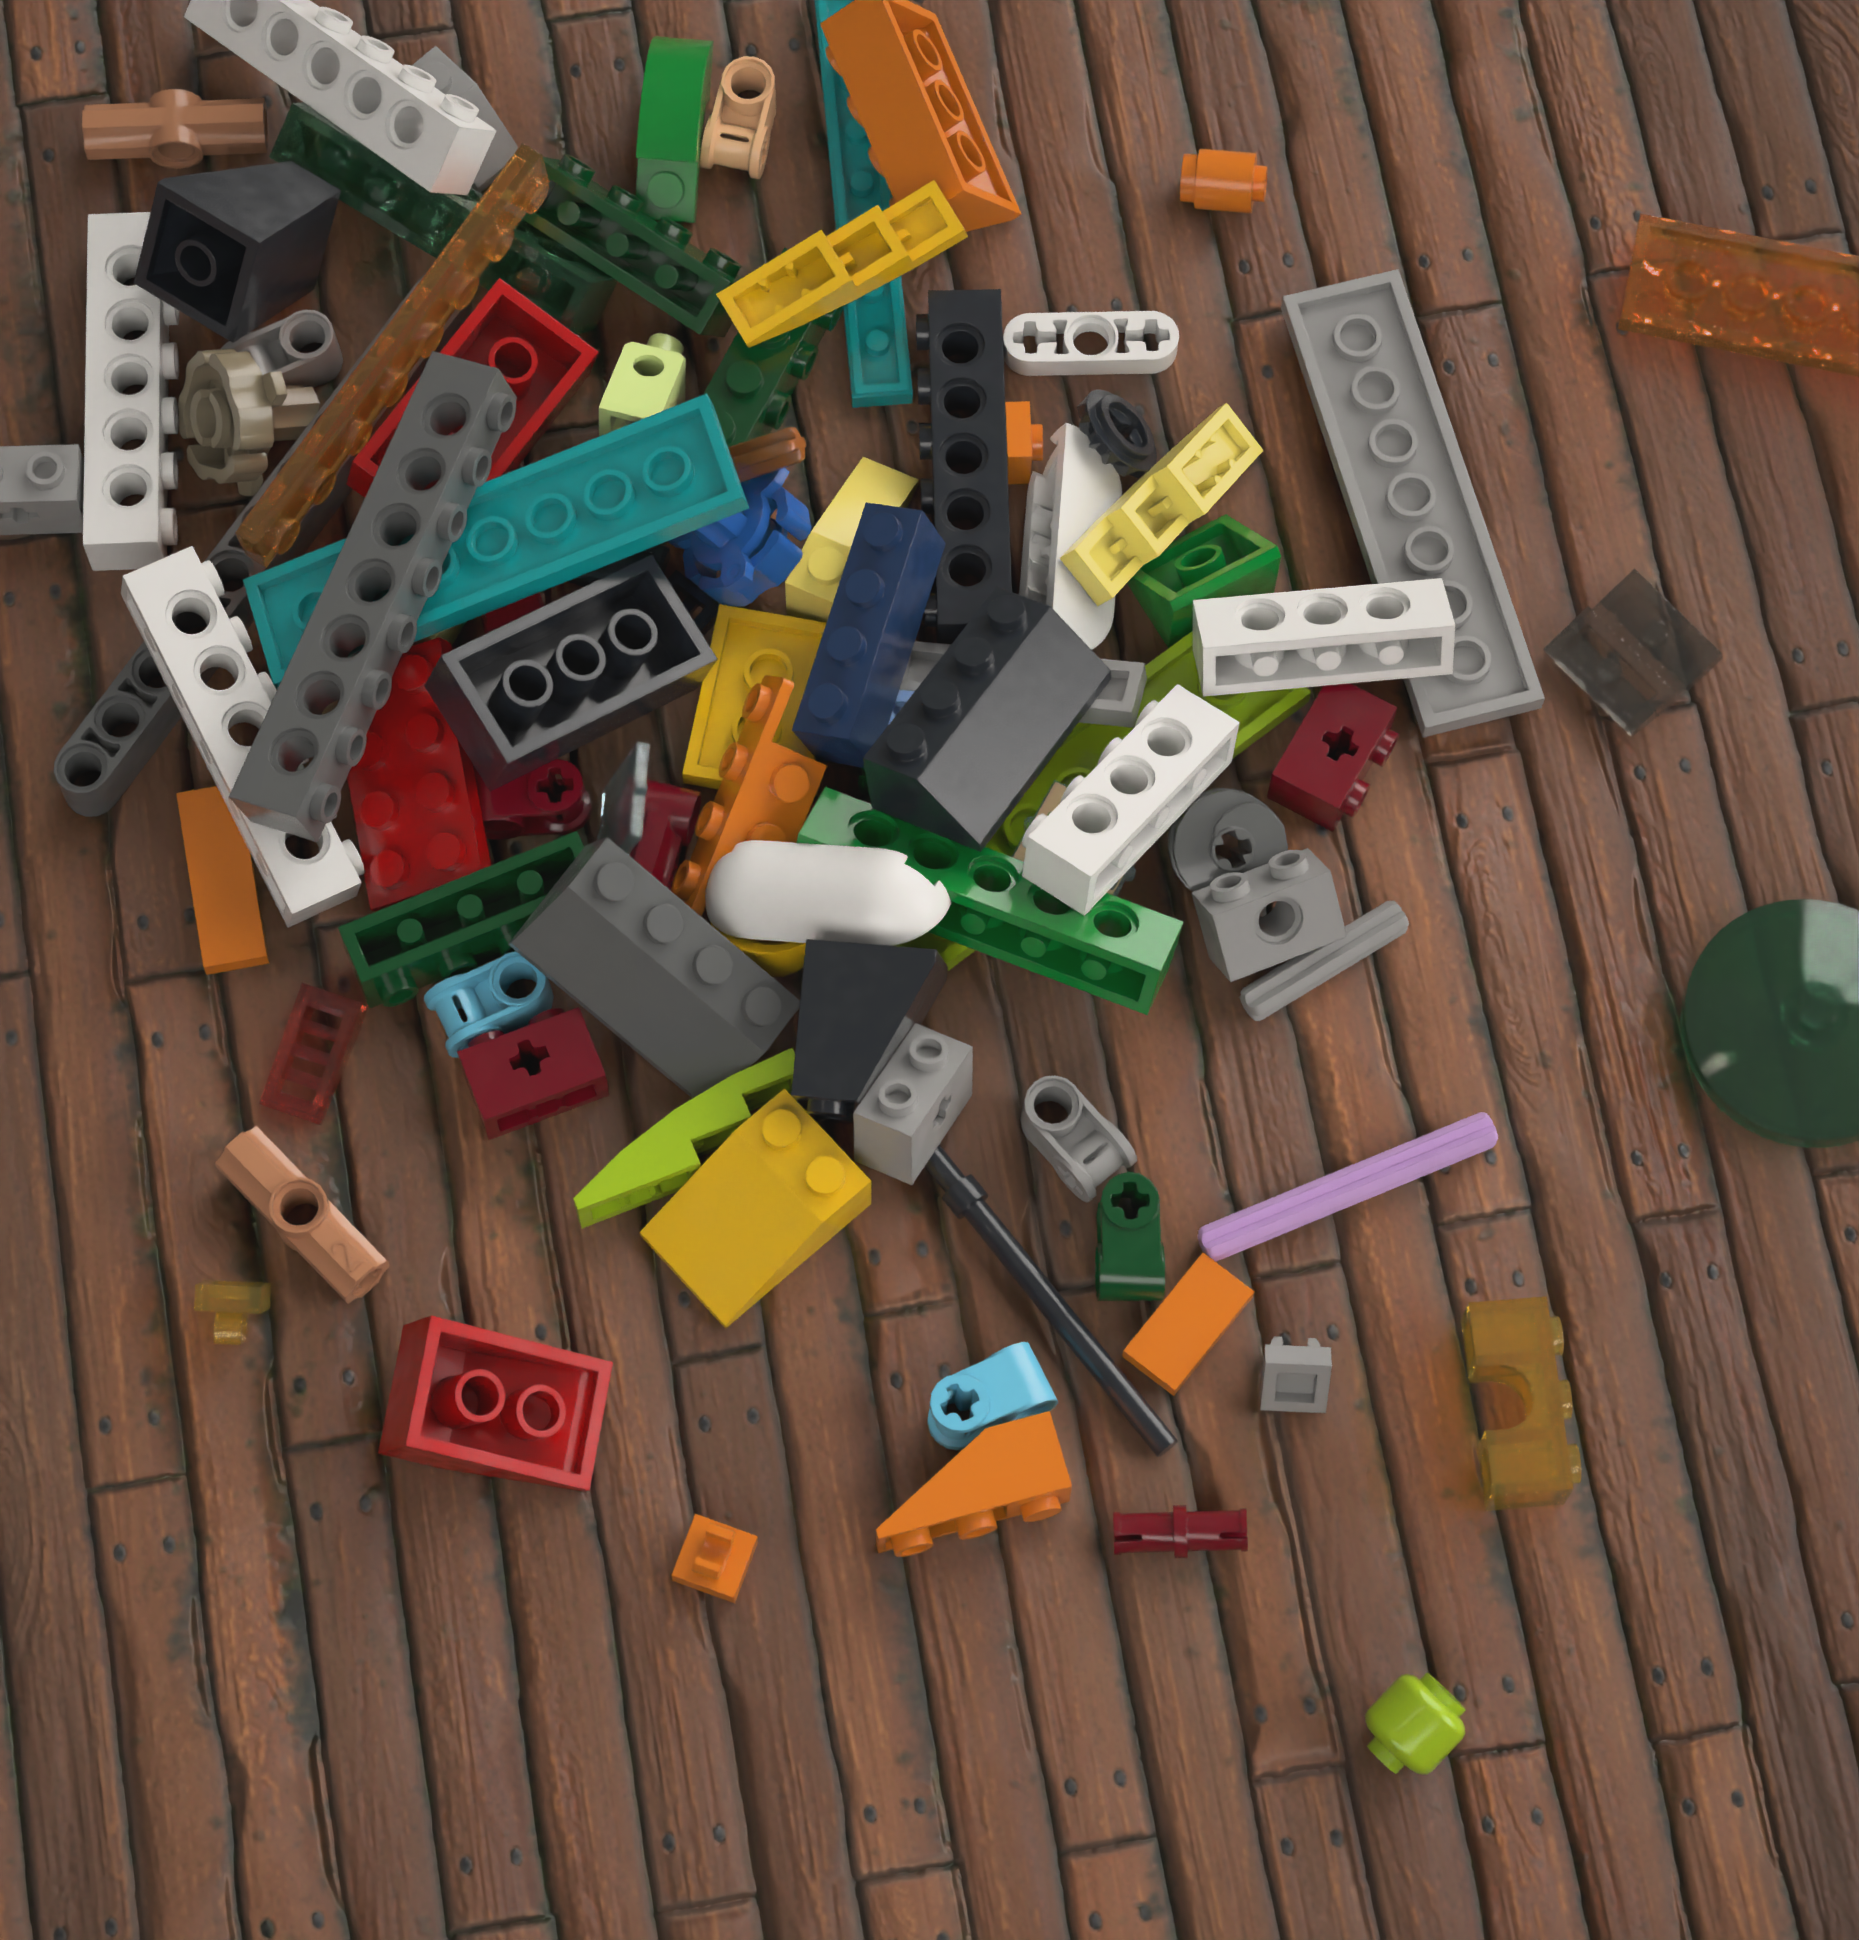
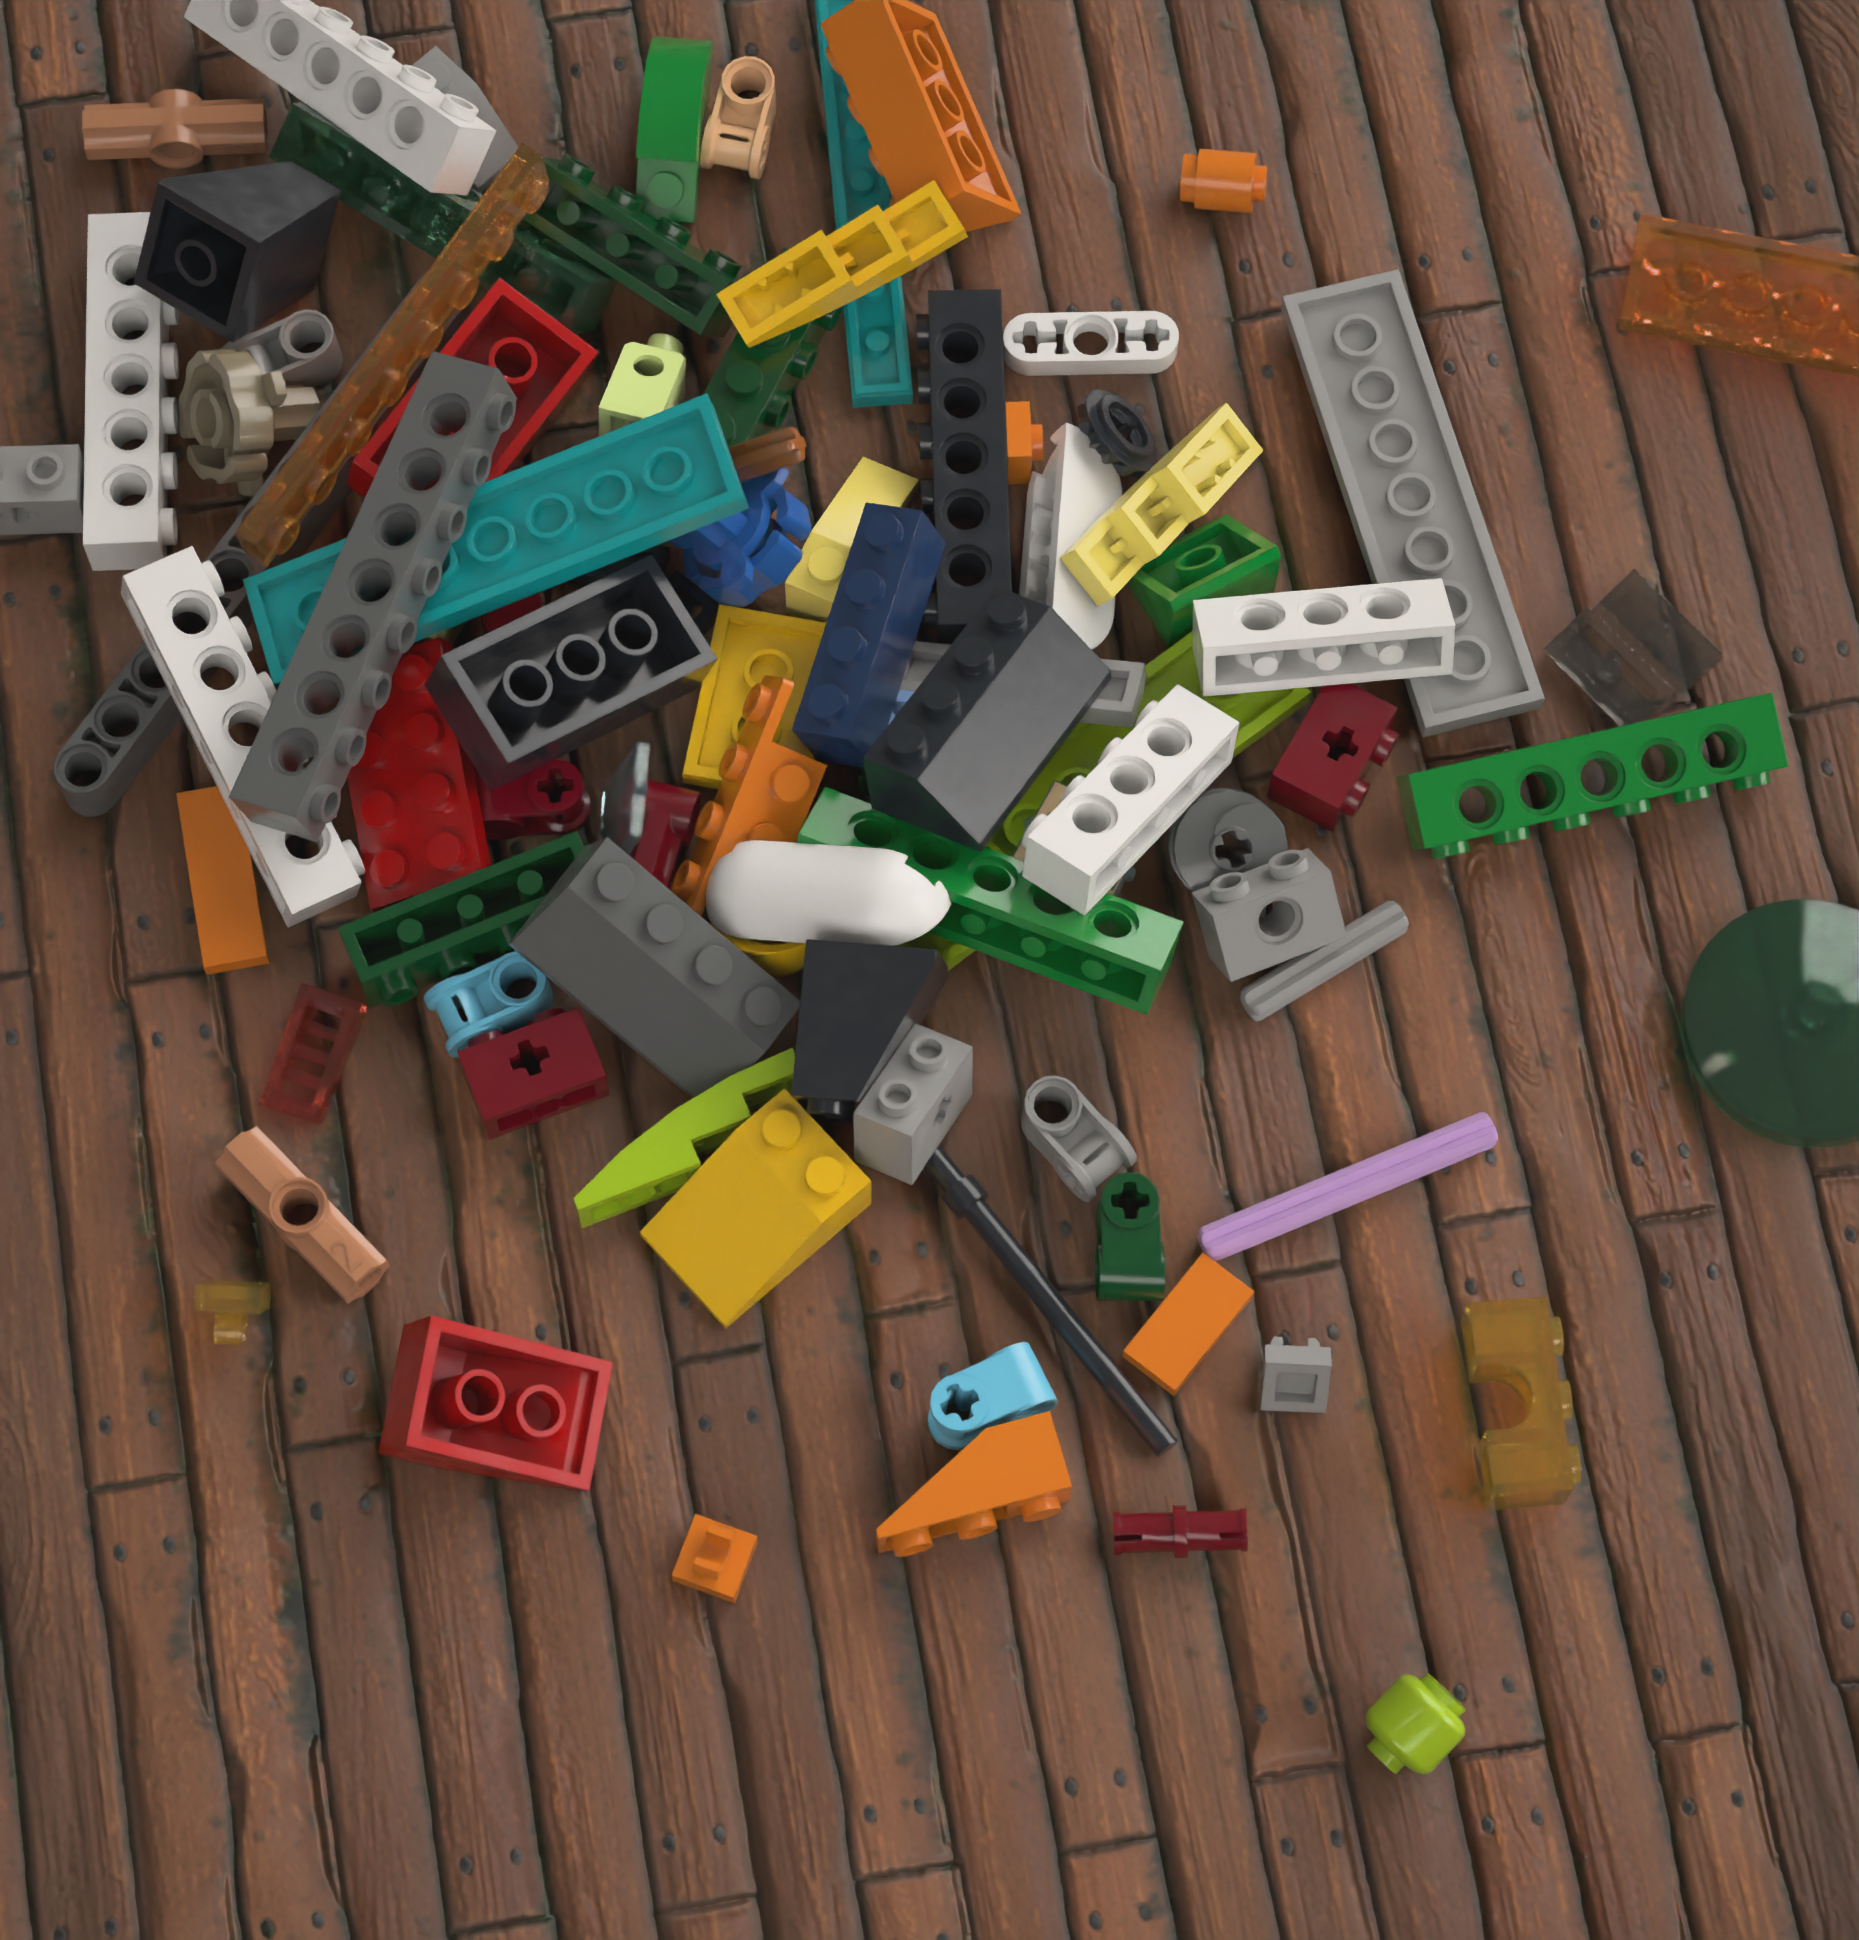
none -> green brick [1396,693,1789,859]

